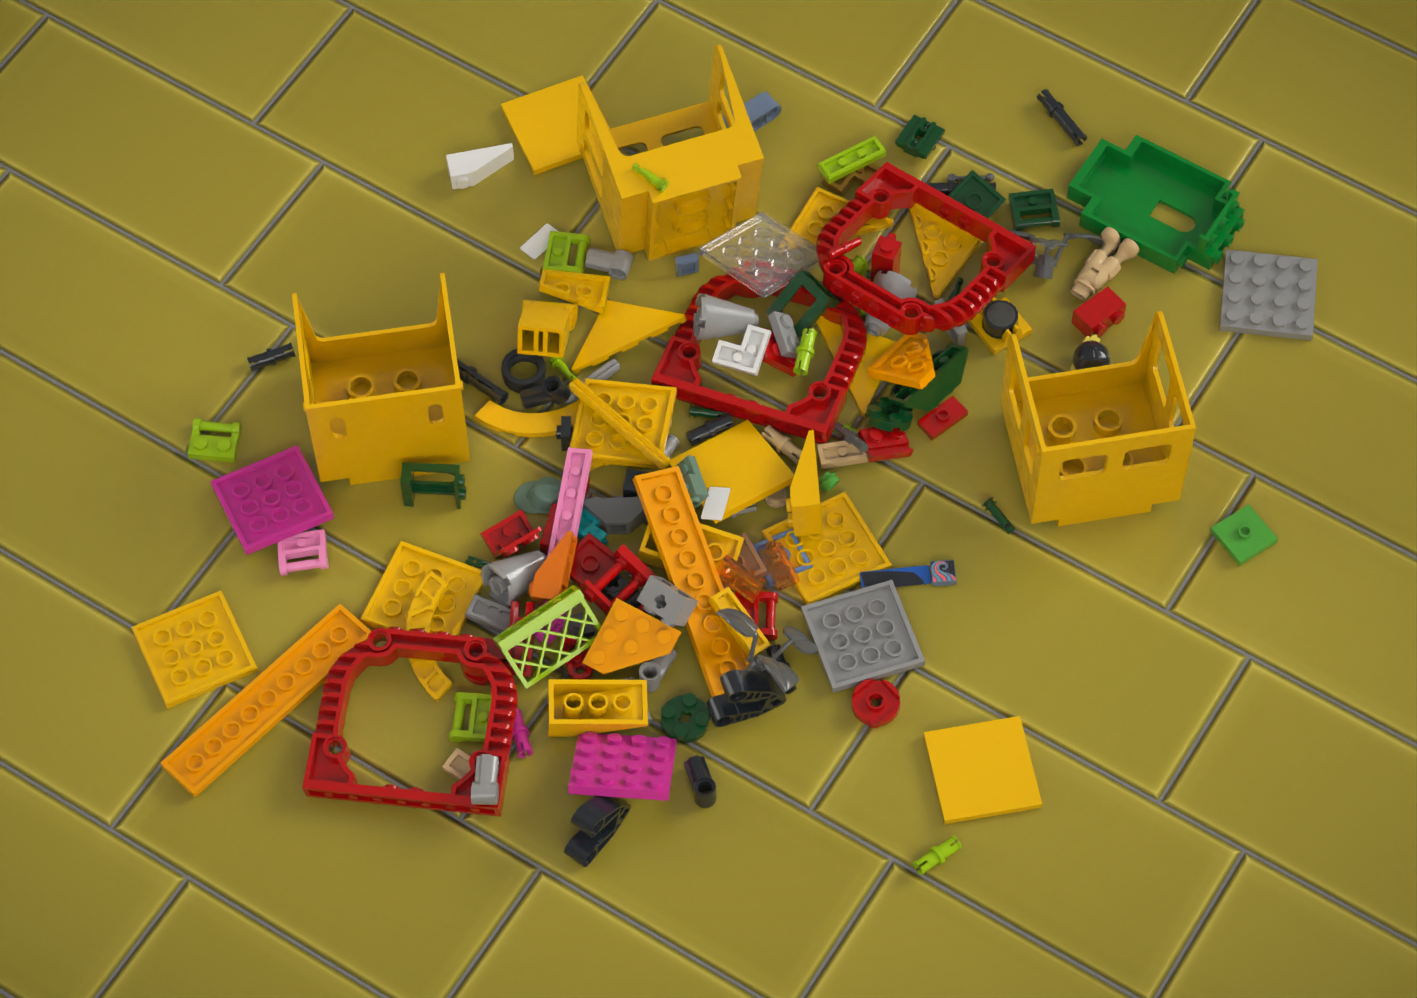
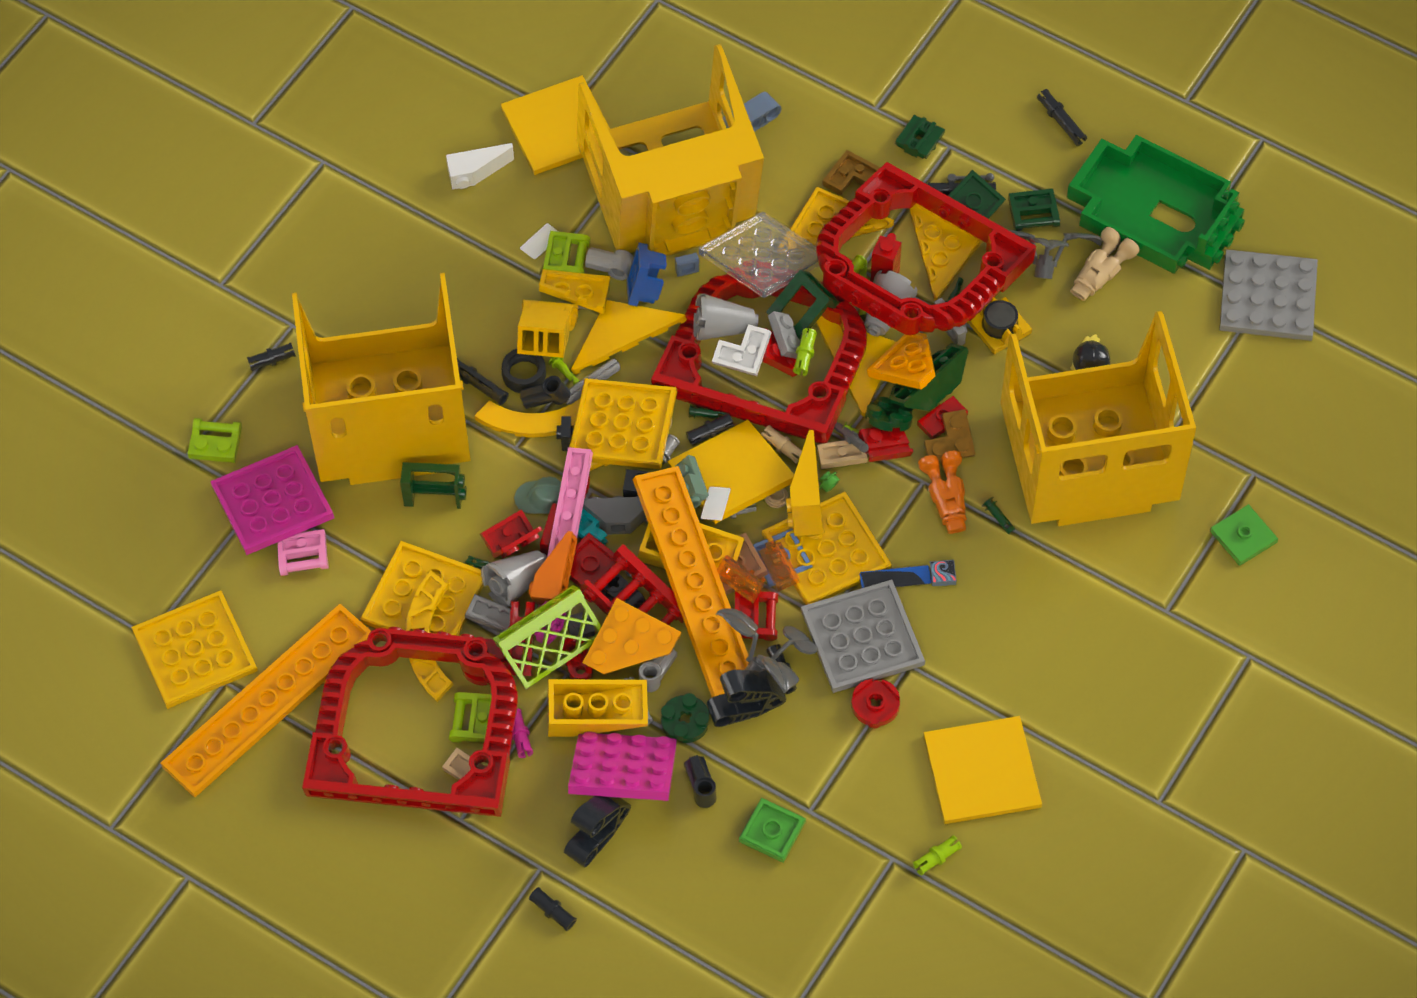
light grey piece [471,754,499,805] -> none
yellow axle [569,379,670,469] -> none
lime piece [633,163,669,193] -> none
light grey brick [637,575,698,627] -> none
yellow tile [708,586,771,657] -> none
lime tile [817,136,887,184] -> none
red piece [827,237,862,260] -> none
red brick [1071,286,1126,337] -> none
none -> black pin [529,887,577,931]
none -> blue panel [627,242,667,306]
none -> bright green plate [739,798,806,863]
none -> orange piece [918,450,967,534]
none -> pearl gold plate [924,409,975,463]

